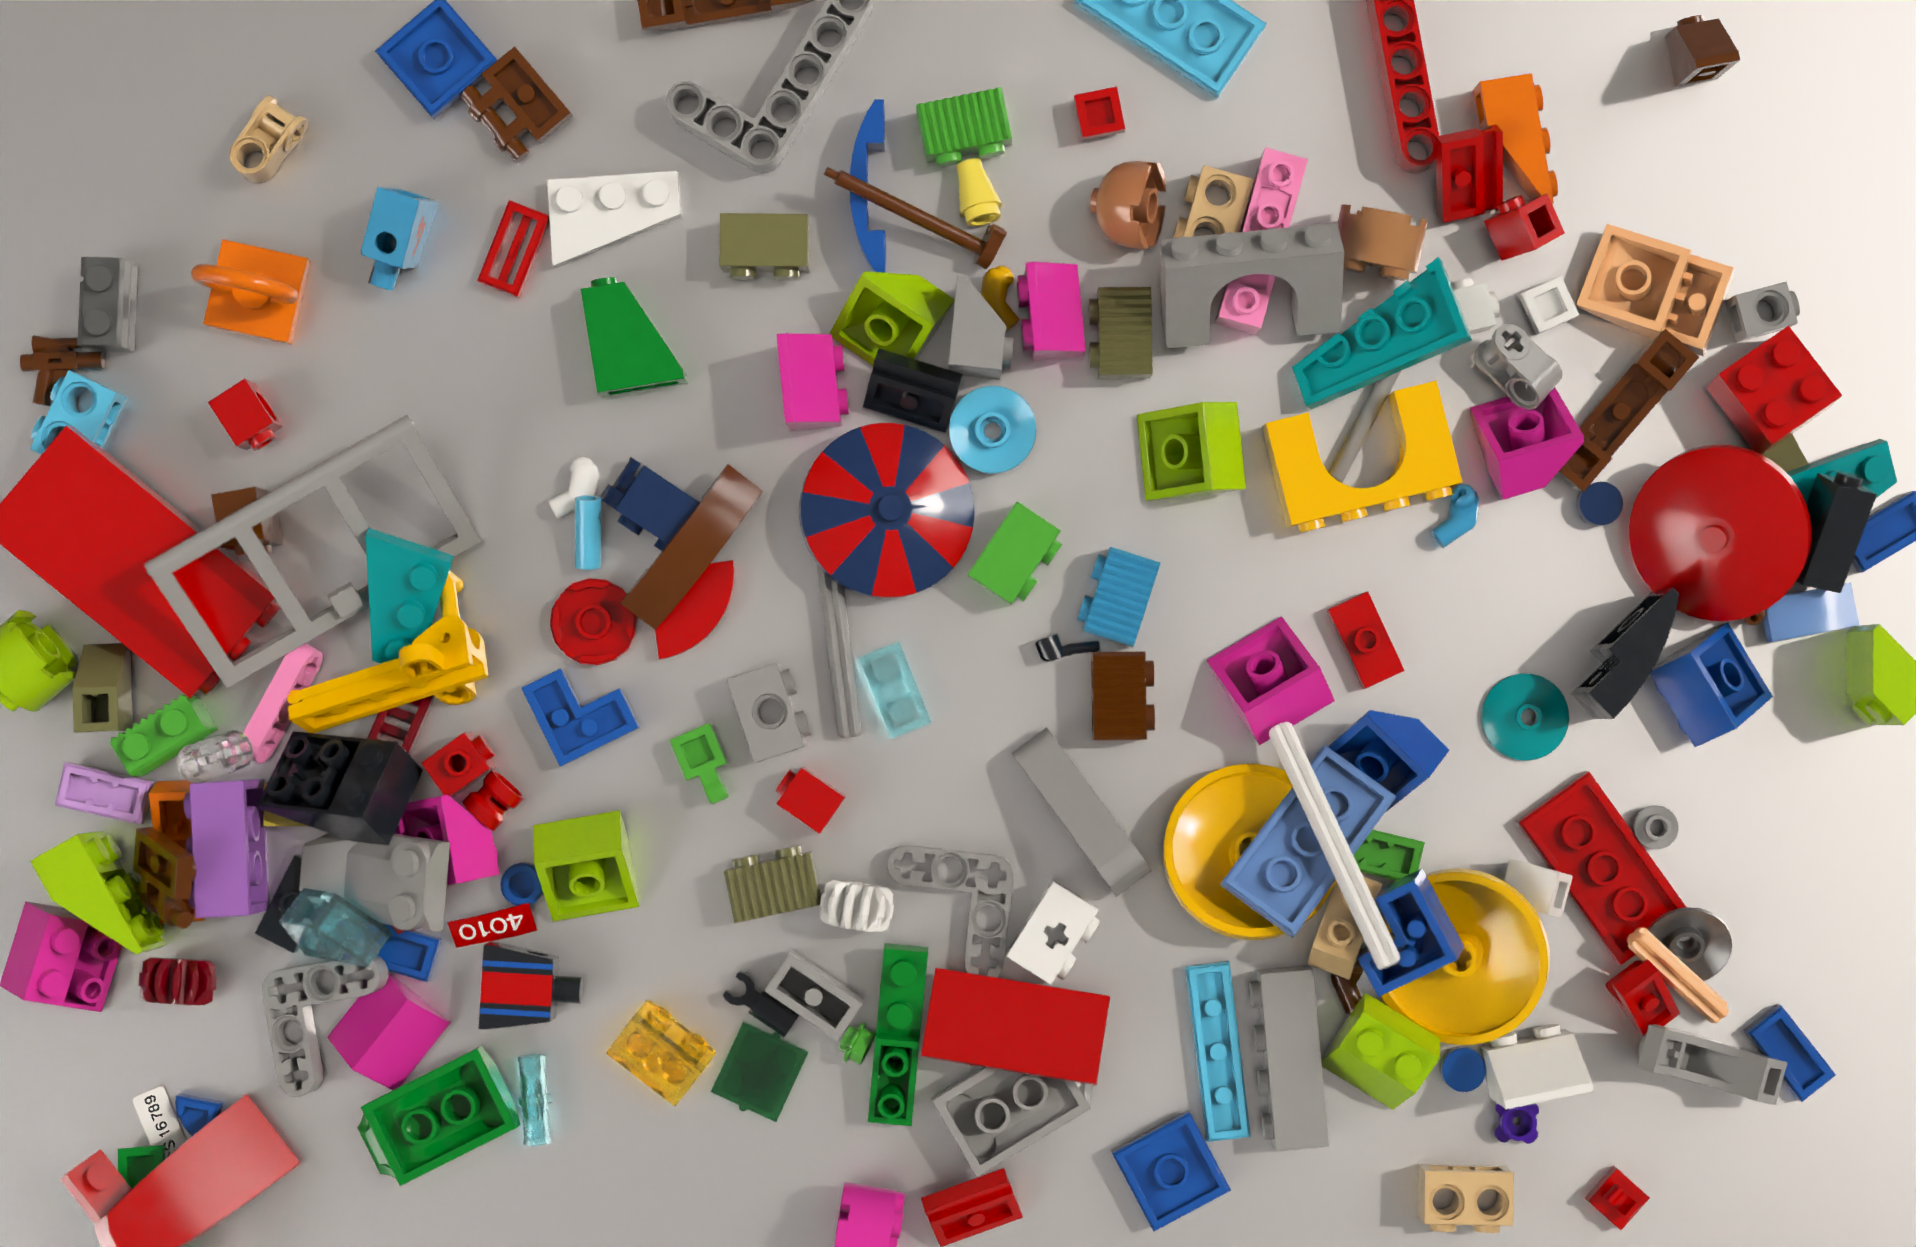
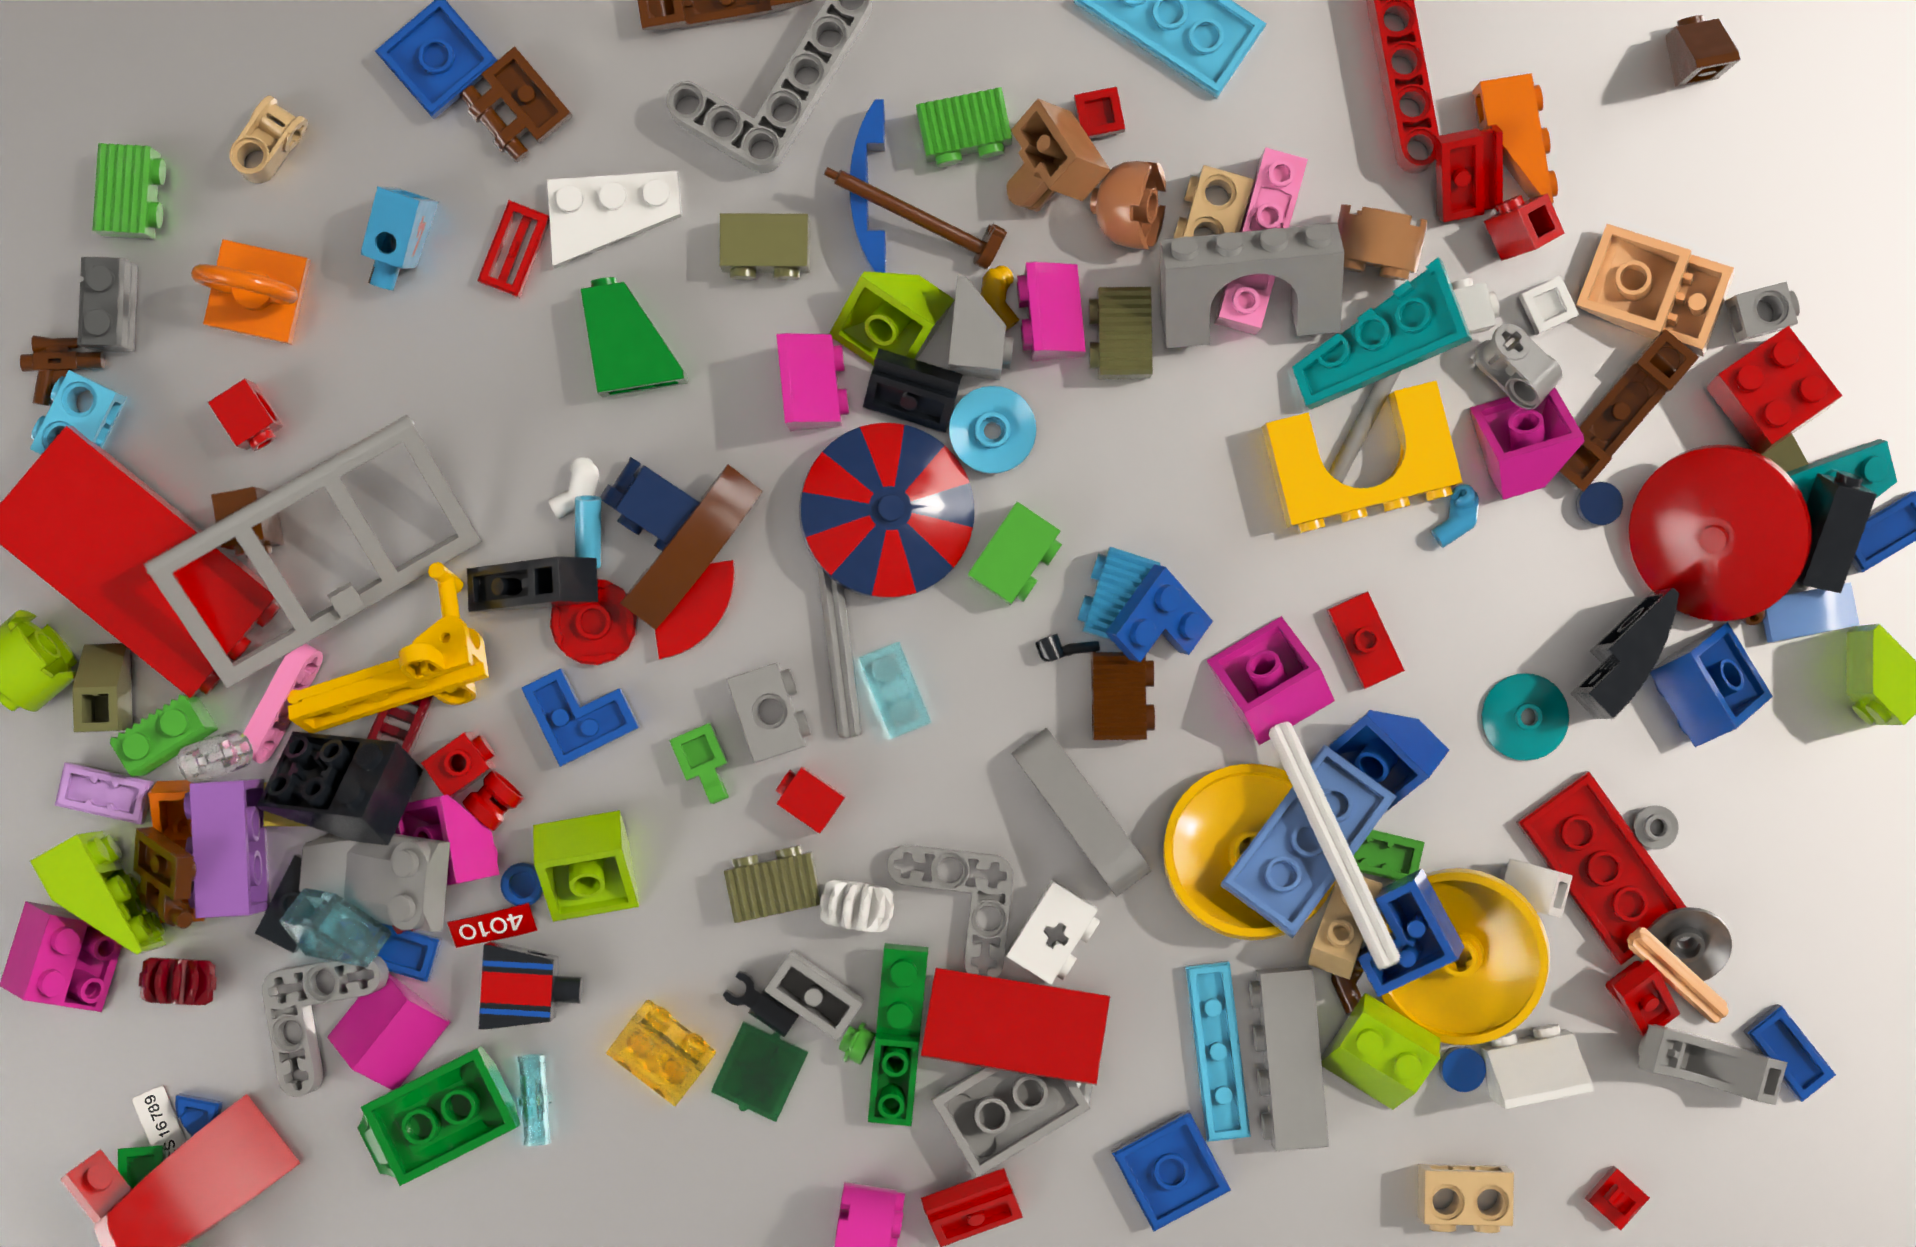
teal wing [365,528,454,663] -> none
light yellow cone [956,158,1002,227] -> none
lime slope [1137,402,1246,501] -> none
dark purple plate [1494,1103,1539,1144] -> none
none -> bright green brick [92,143,166,239]
none -> black slope [467,556,598,612]
none -> medium nougat brick [1007,99,1110,212]
none -> blue plate [1105,564,1213,663]

